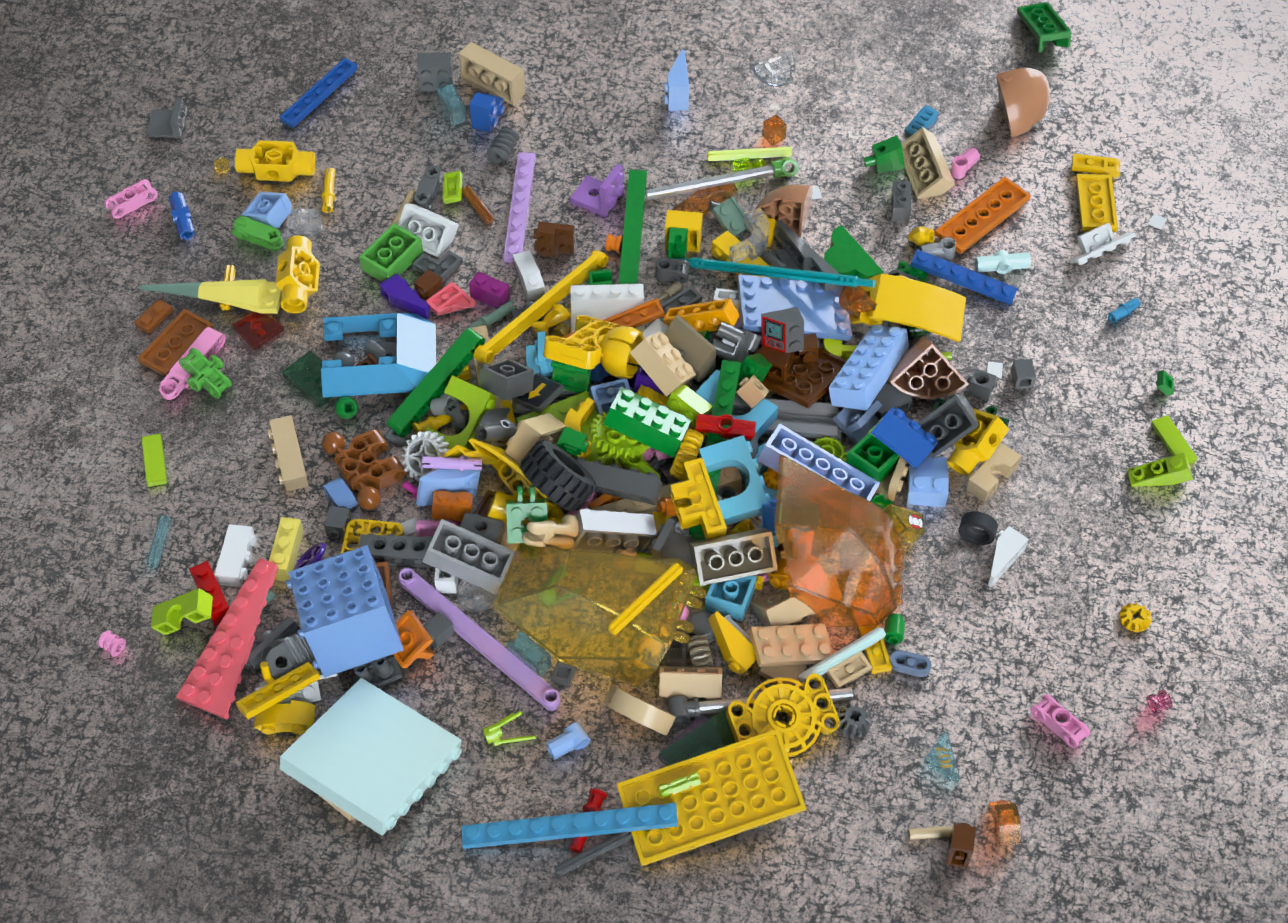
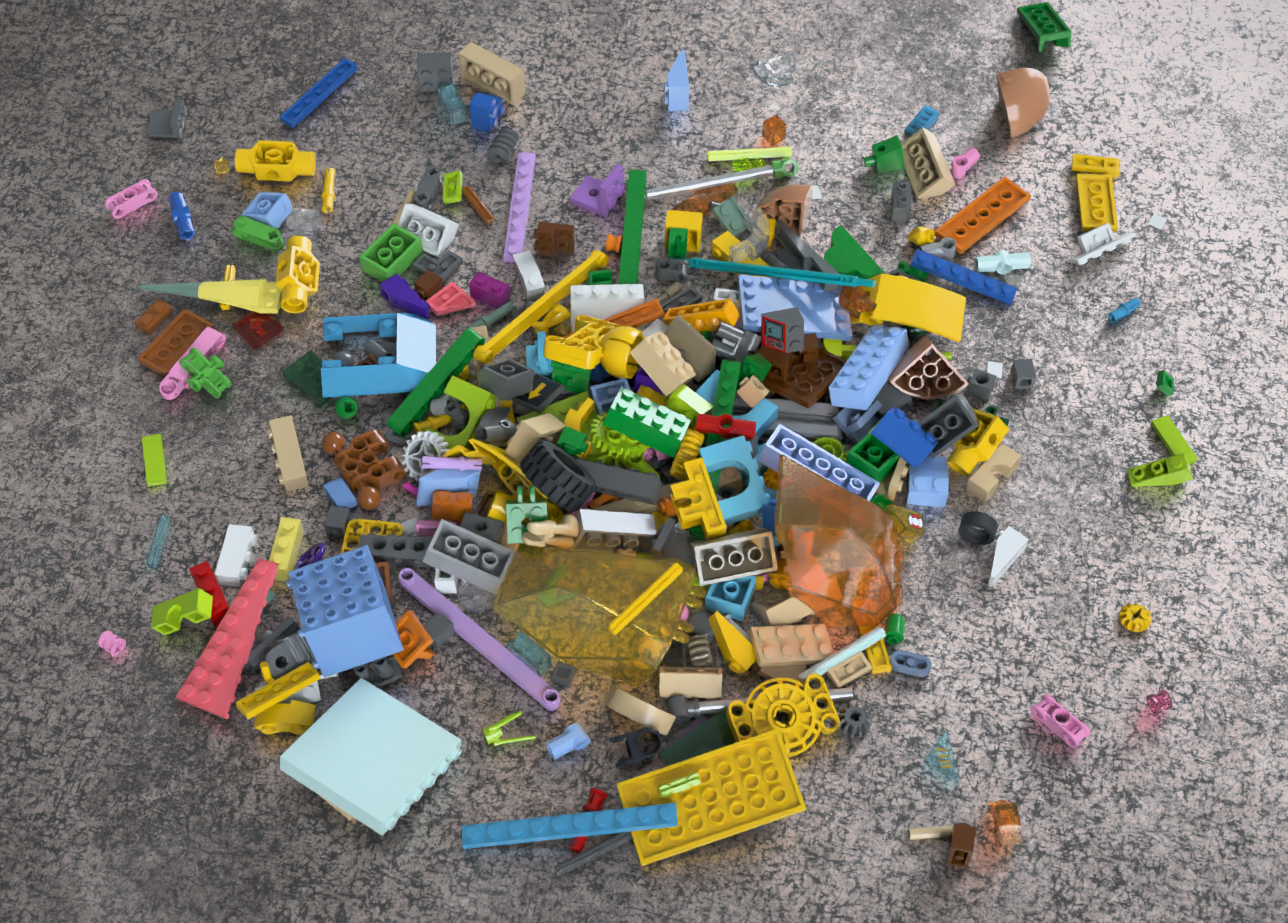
none -> black piece [608,727,664,767]

